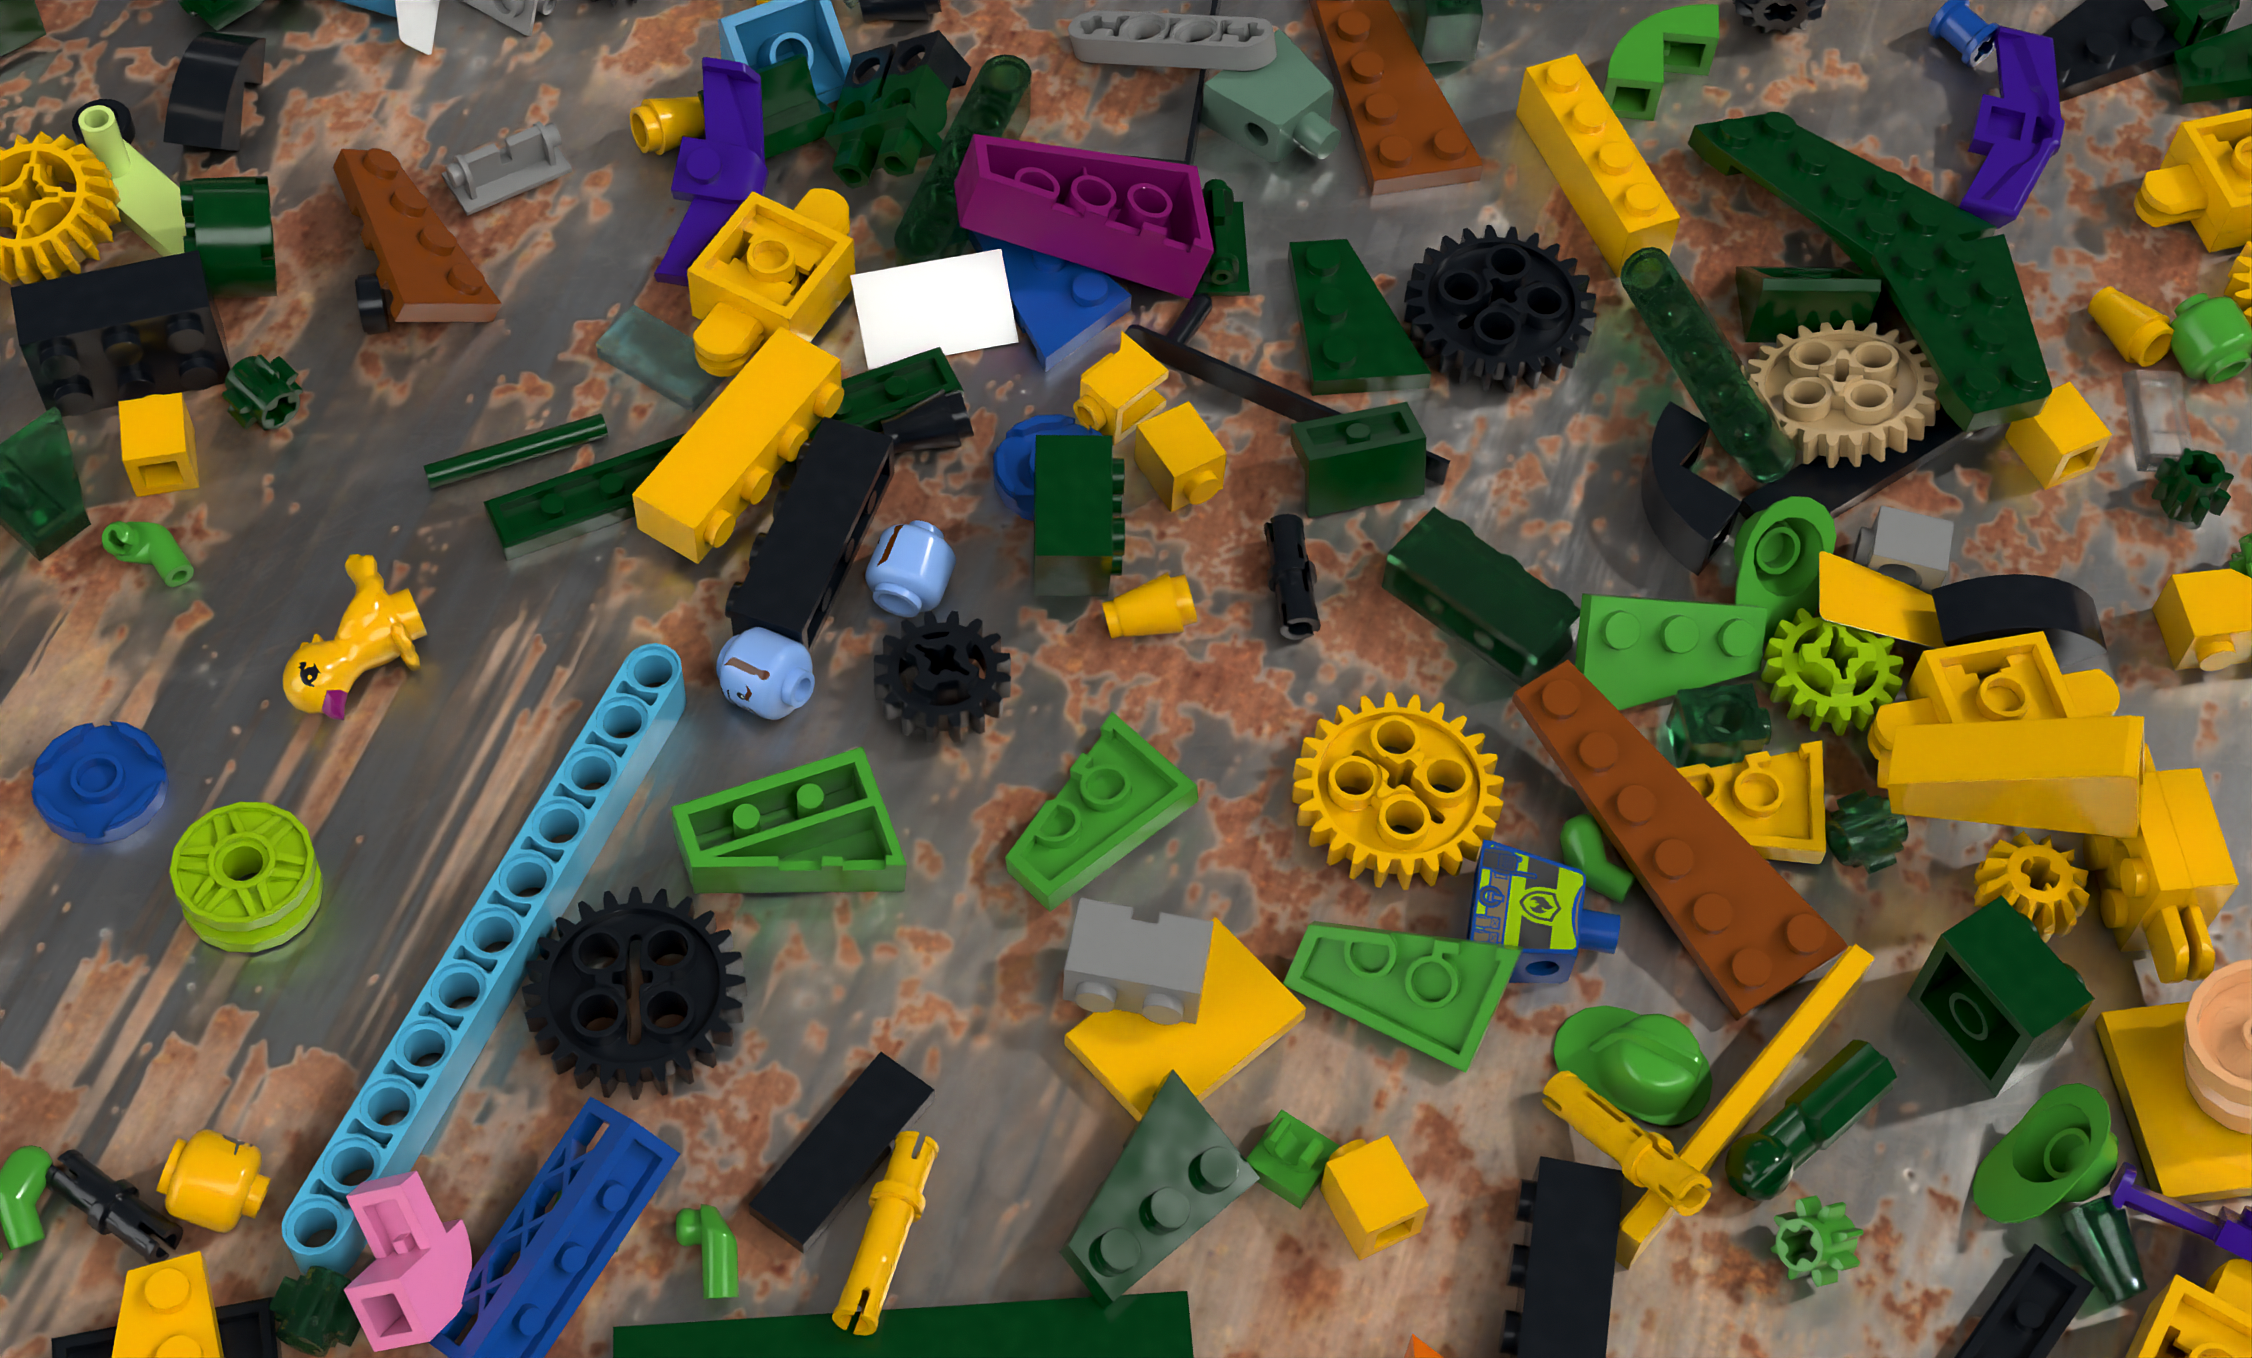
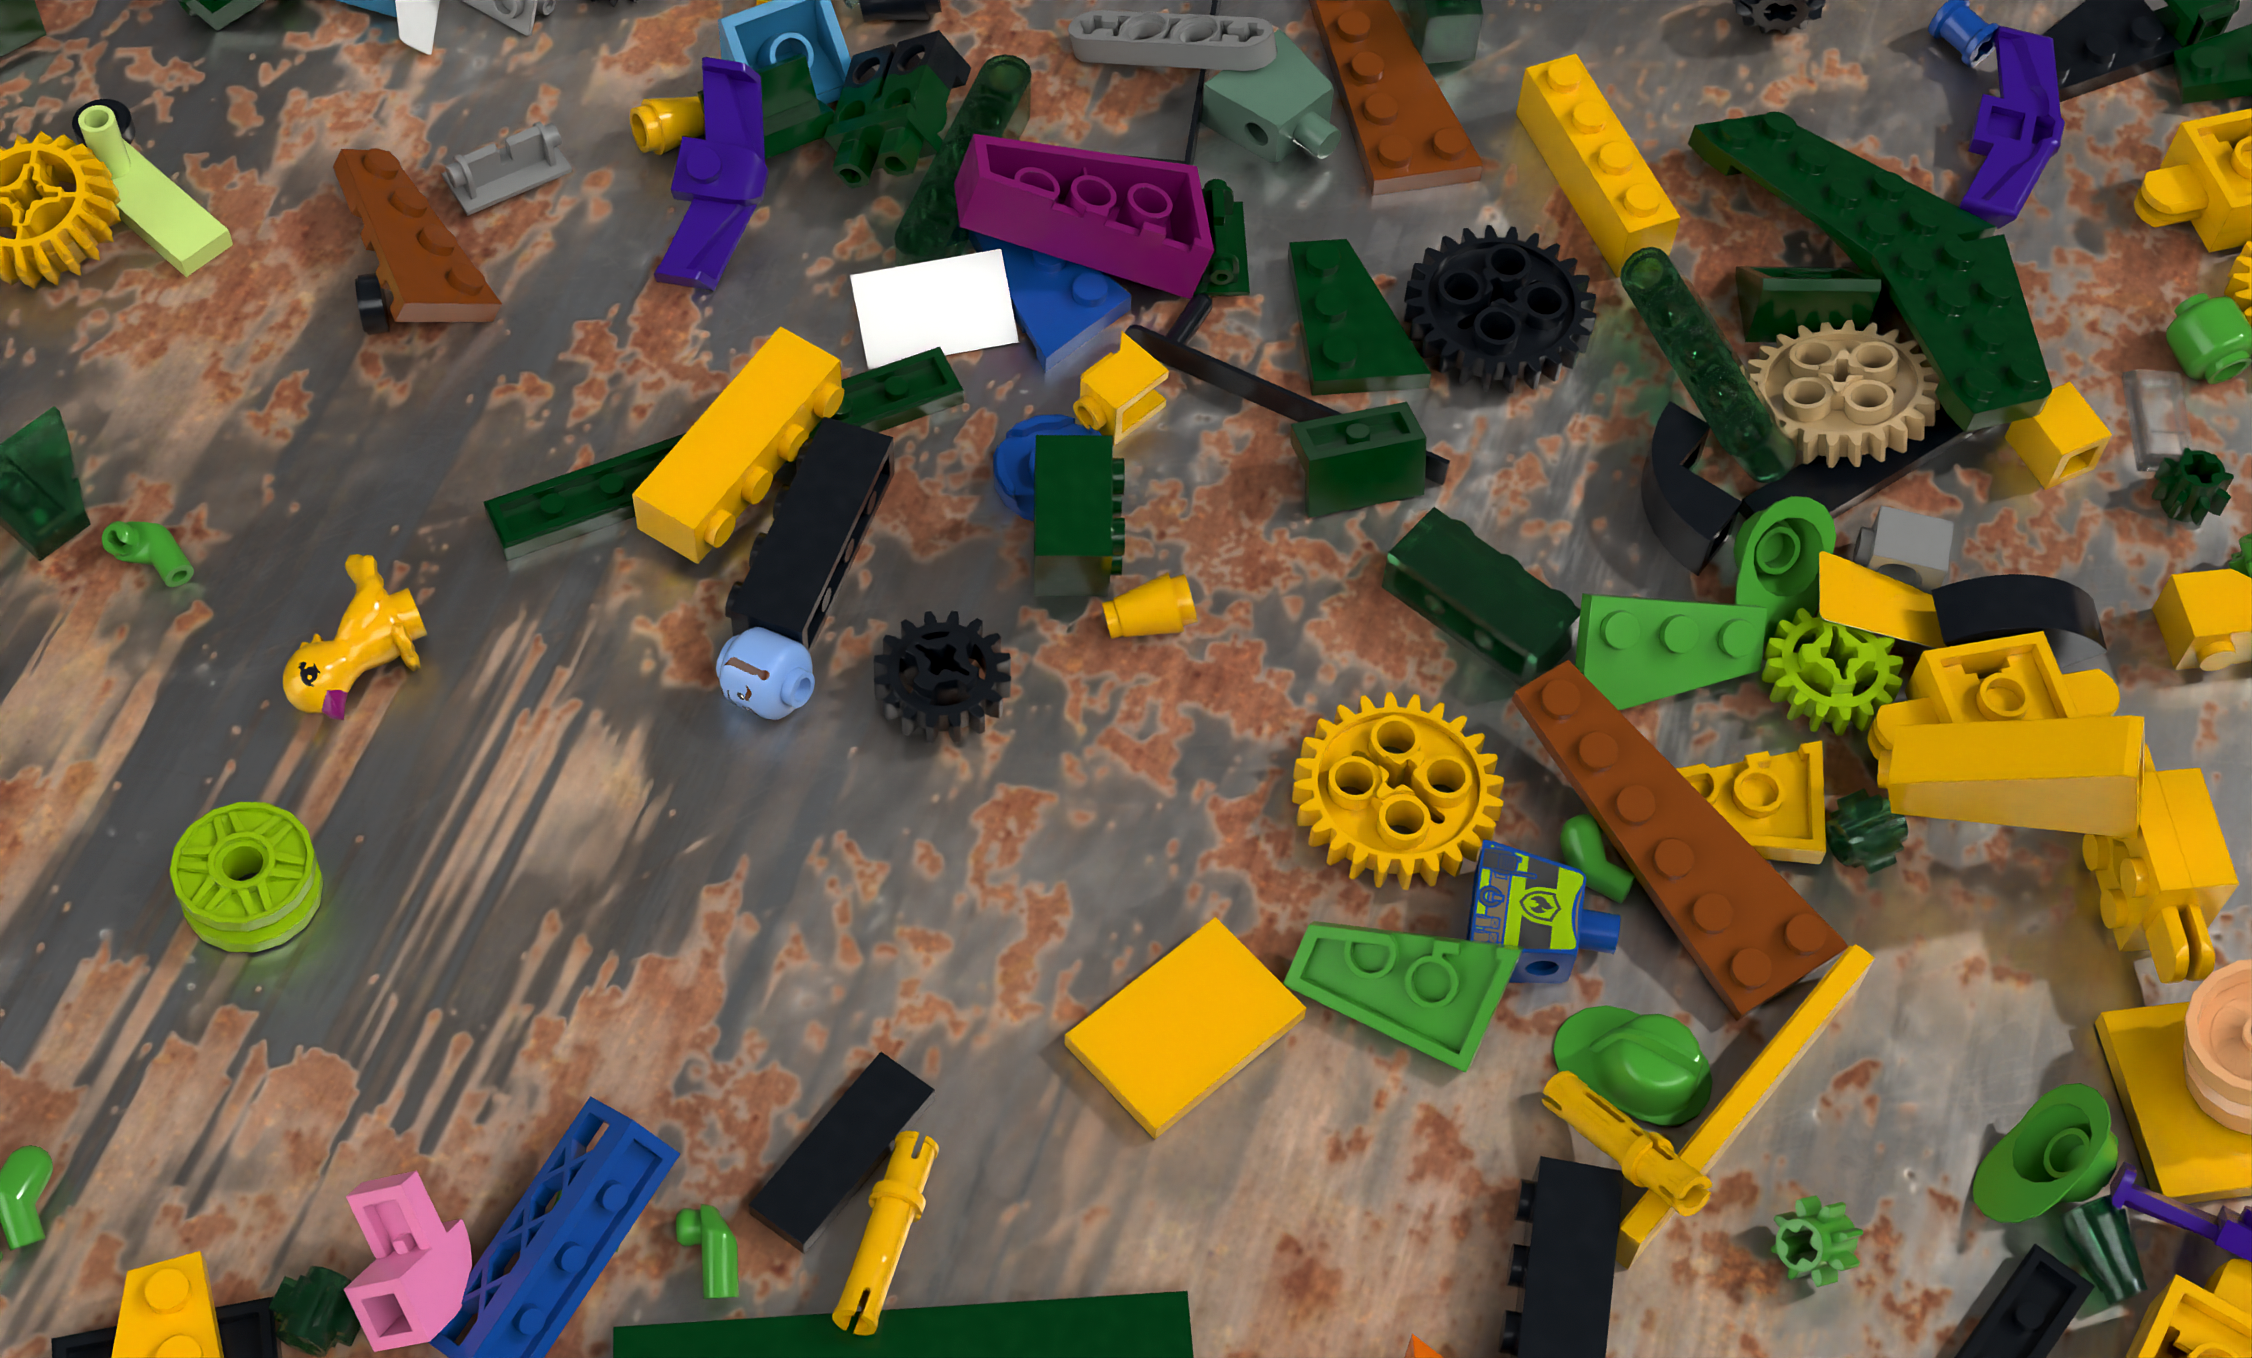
black brick [10,250,232,420] -> none
blue tile [31,721,169,845] -> none
black pin [45,1149,183,1264] -> none
yellow brick [118,392,199,497] -> none
yellow head [156,1129,272,1233] -> none
black brick [163,32,266,151] -> none
dark green brick [180,176,277,299] -> none
dark green gear [222,354,303,431] -> none
medium azure beam [282,643,687,1282] -> none
dark green bar [423,413,608,489] -> none
black gear [522,887,747,1100] -> none
clear light blue tile [596,304,726,413] -> none
bright green wedge [671,746,907,894] -> none
yellow brick [687,188,855,377] -> none
light blue head [865,520,956,617] -> none
black cone [880,388,974,454] -> none
bright green wing [1005,712,1199,912] -> none
dark green wing [1059,1069,1261,1309] -> none
light grey brick [1063,898,1214,1025] -> none
yellow brick [1134,401,1227,512] -> none
bright green tile [1246,1109,1340,1210] -> none
black pin [1264,514,1321,640] -> none
yellow brick [1320,1135,1429,1261] -> none
bright green brick [1602,4,1719,121] -> none
clear green brick [1666,683,1772,768] -> none
dark green piece [1725,1039,1897,1201] -> none
dark green brick [1907,895,2095,1097] -> none
yellow gear [1973,830,2090,943] -> none
yellow cone [2087,286,2175,367] -> none

